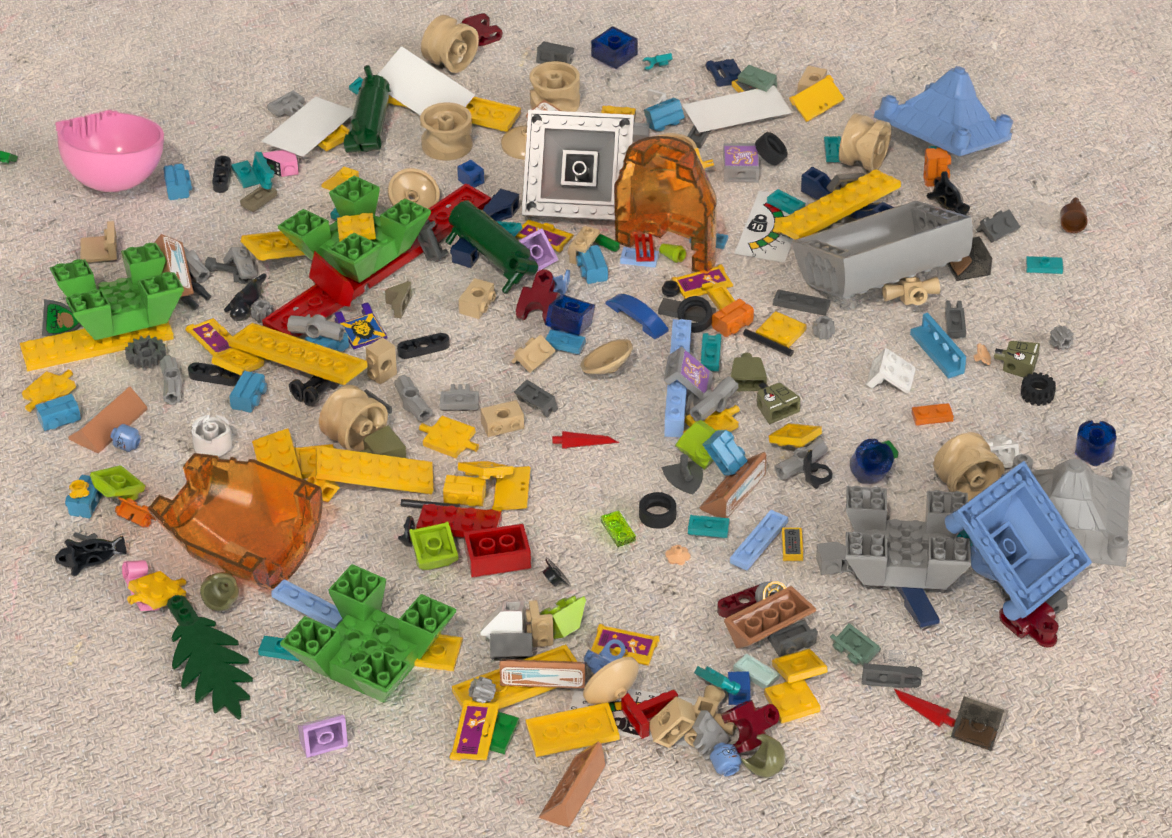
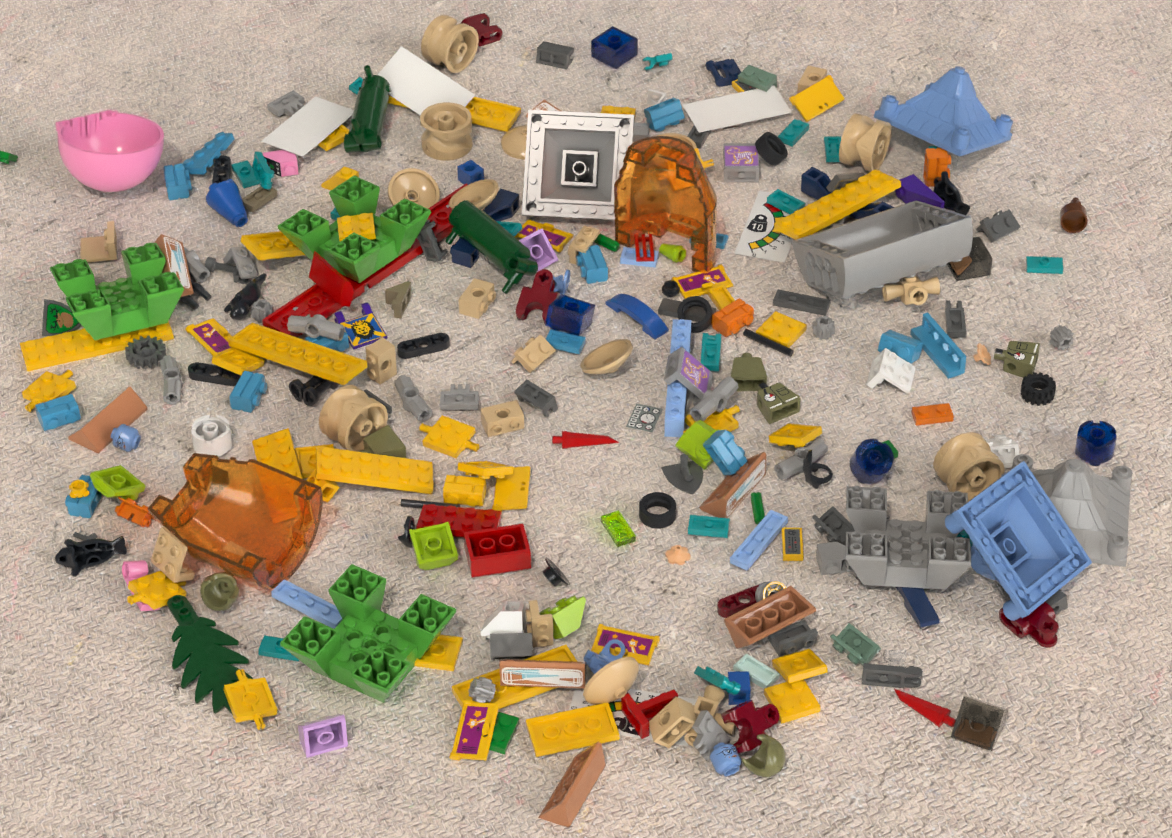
tan piece [529,61,580,112] -> none
none -> tan bracket [151,527,195,583]
none -> dark azure wing [183,132,234,175]
none -> blue cone [206,179,248,227]
none -> yellow plate [224,669,278,730]
none -> tan dish [449,179,499,210]
none -> sticker [626,403,662,432]
none -> green axle [751,492,765,525]
none -> teal plate [778,119,809,147]
none -> dark grey bracket [812,506,855,546]
none -> dark azure brick [878,330,923,364]
none -> dark purple slope [895,174,944,209]

